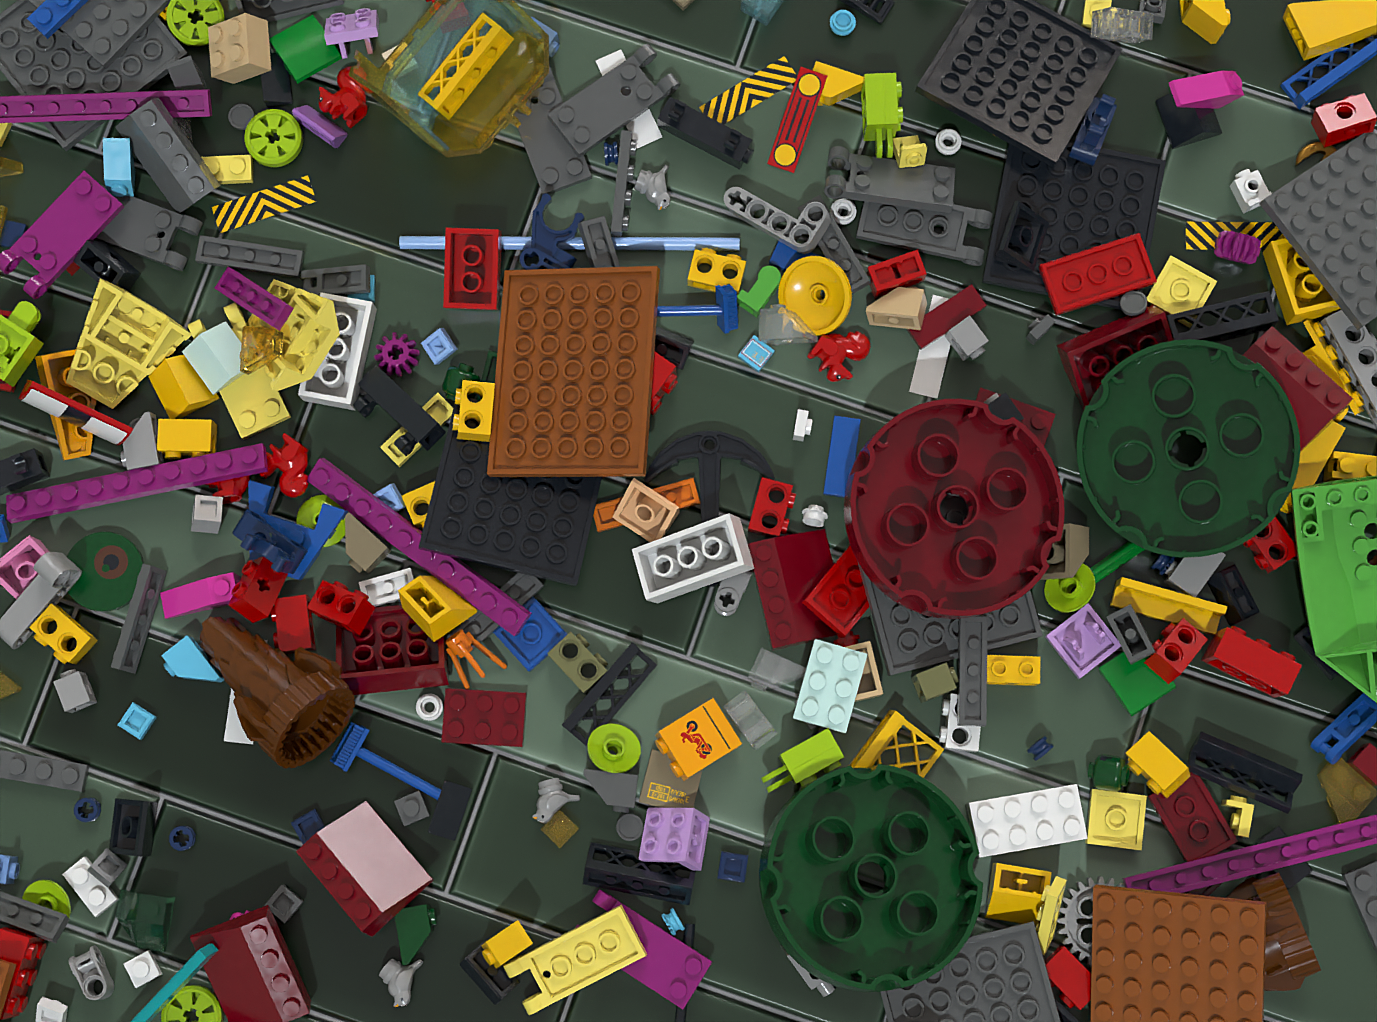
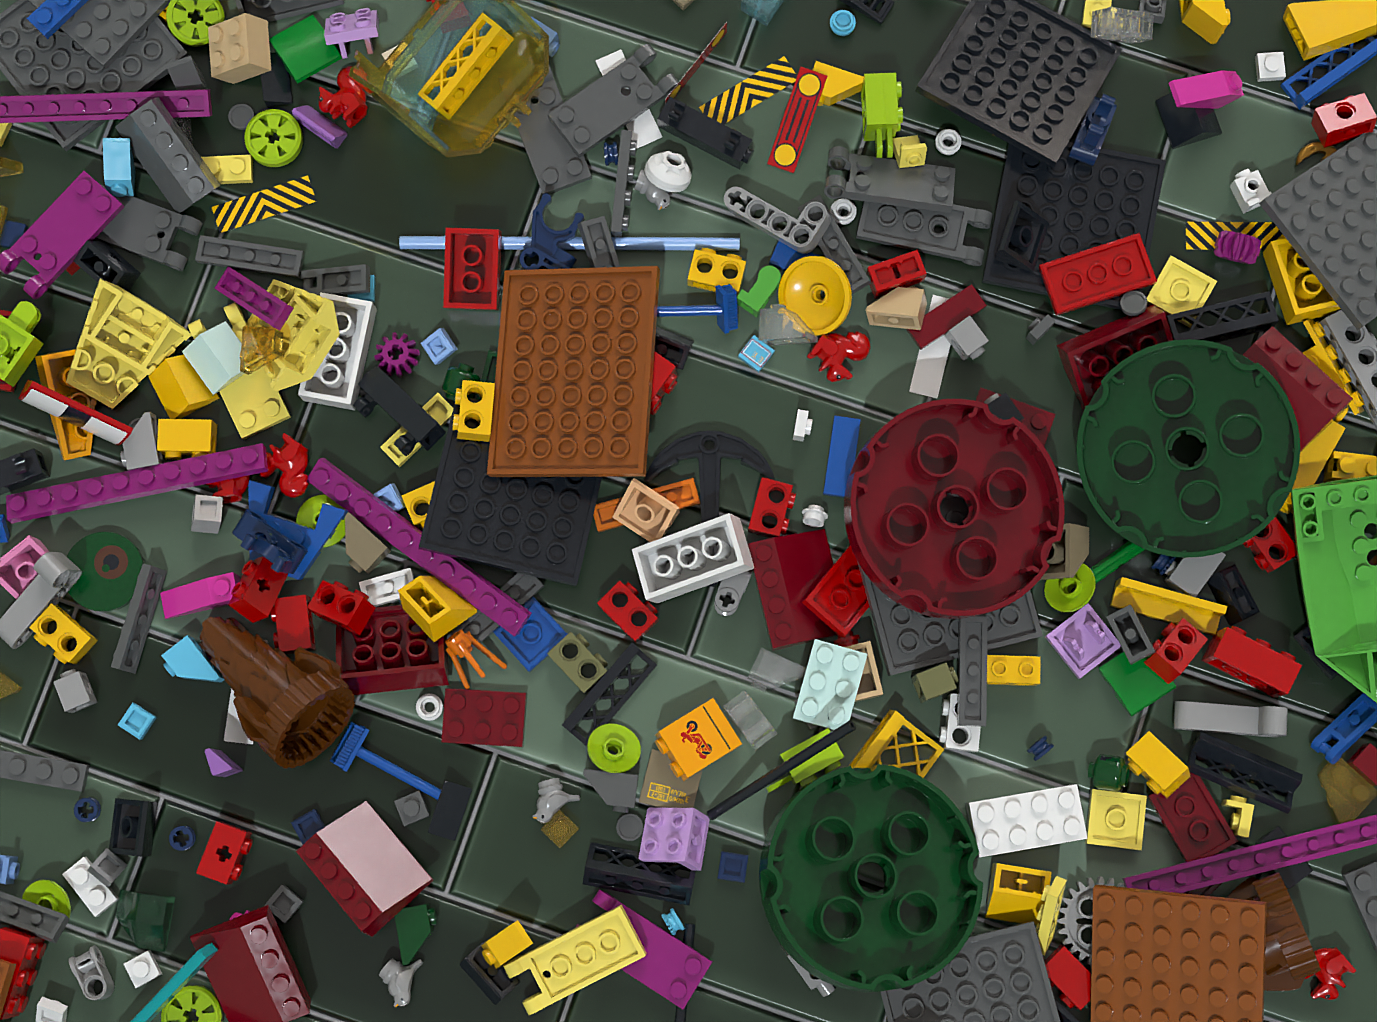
none -> red brick [196,821,253,885]
none -> medium lavender slope [205,748,243,777]
none -> red brick [597,581,659,643]
none -> white piece [644,151,692,192]
none -> sticker [665,22,727,104]
none -> black piece [707,720,856,820]
none -> light grey beam [1173,701,1288,737]
none -> white plate [1255,52,1286,82]
none -> red animal [1305,947,1356,1000]

